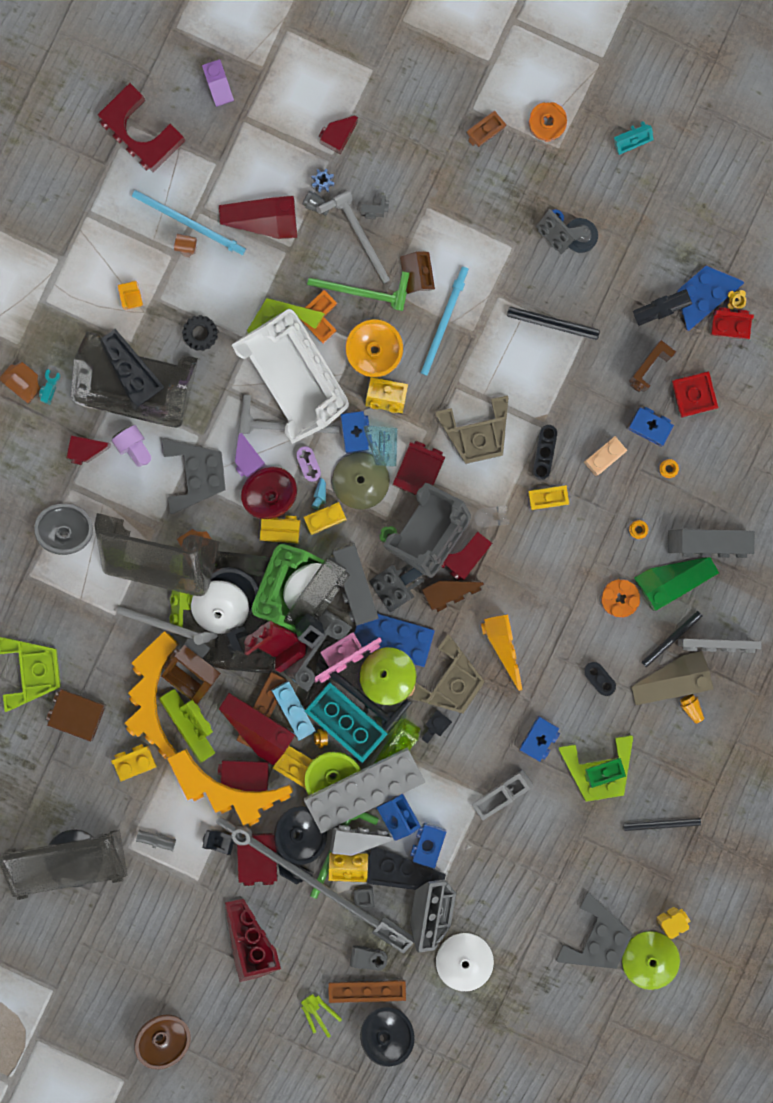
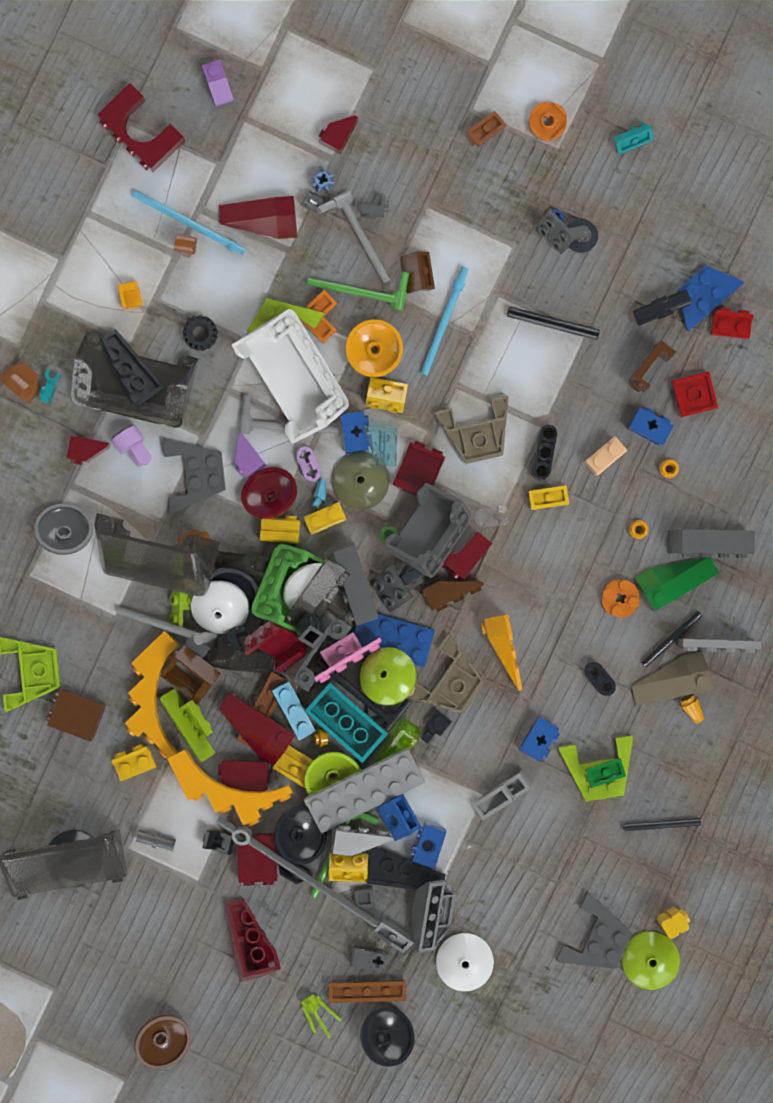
yellow plate [727,290,746,310] -> none

